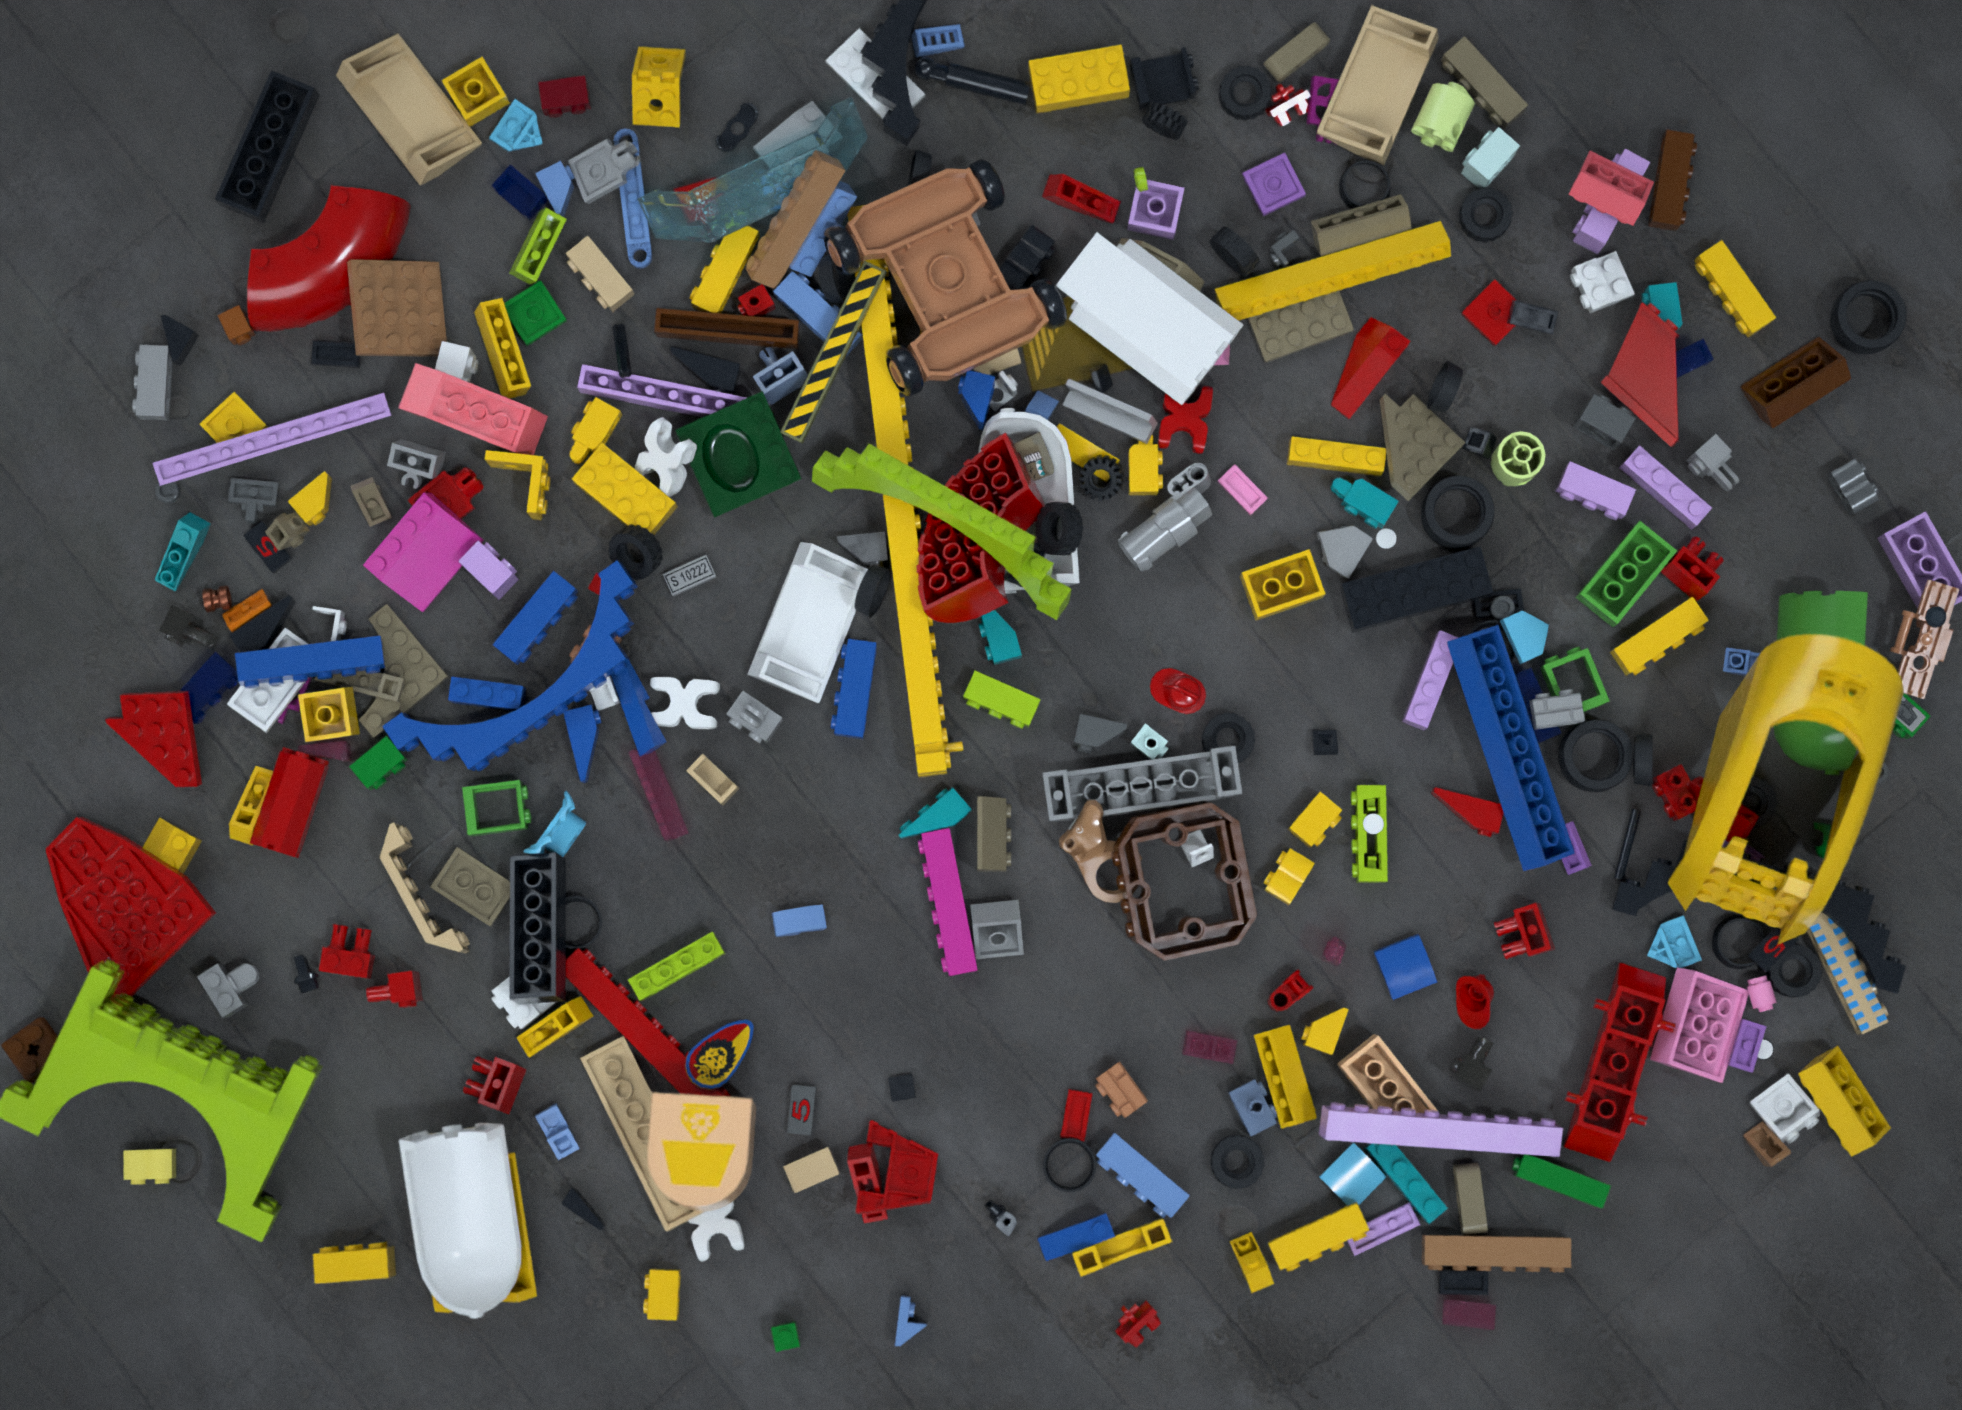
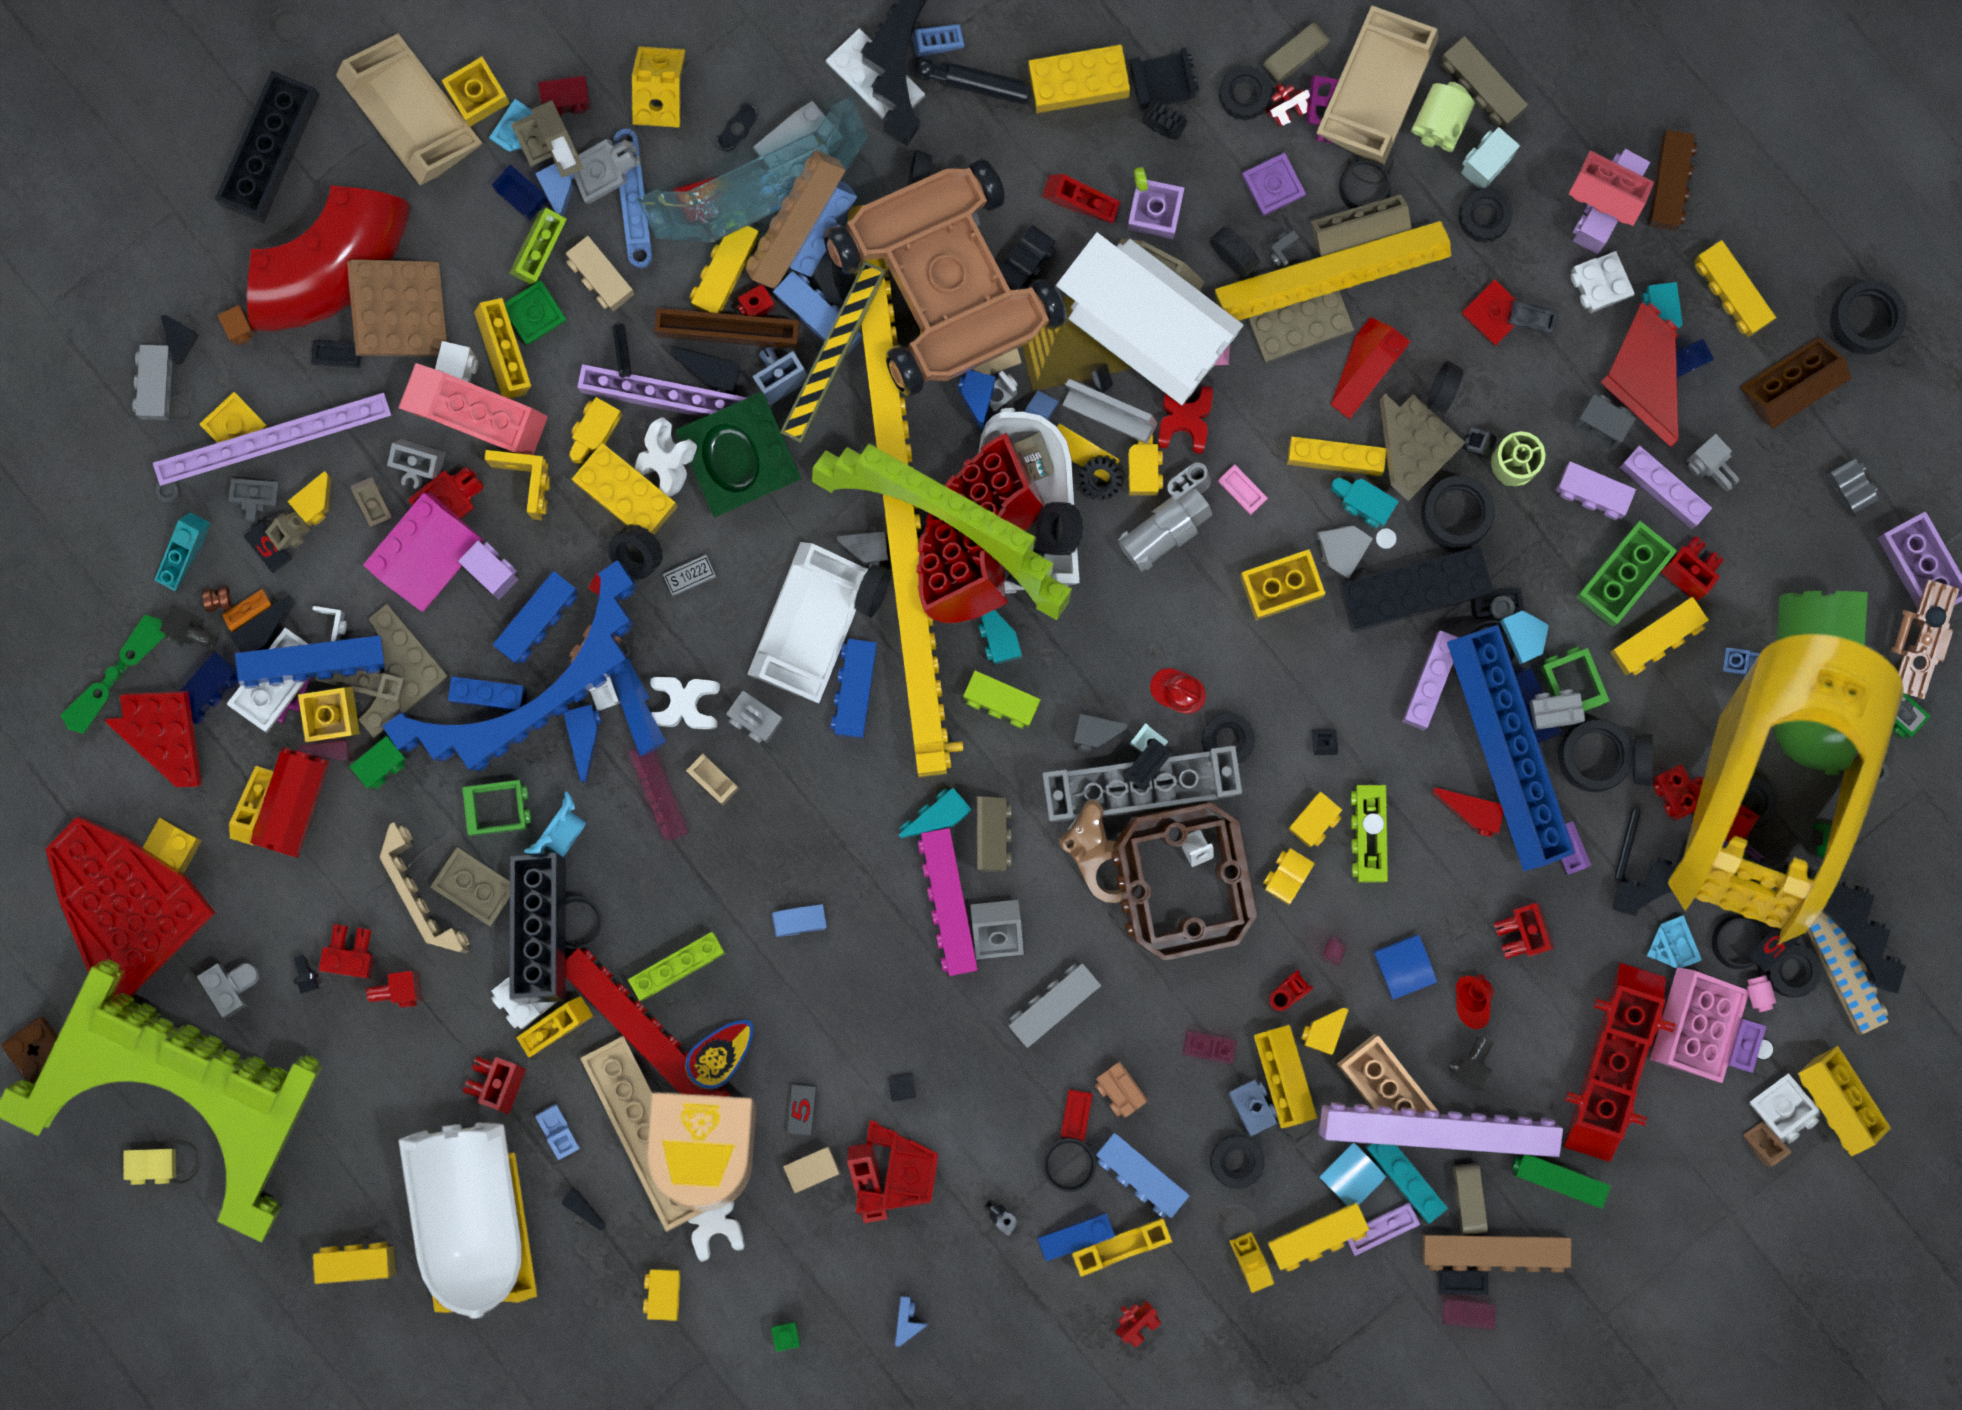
none -> green piece [60,614,168,734]
none -> dark tan brick [511,100,583,178]
none -> light grey brick [1009,963,1101,1048]
none -> black tile [1124,738,1173,791]

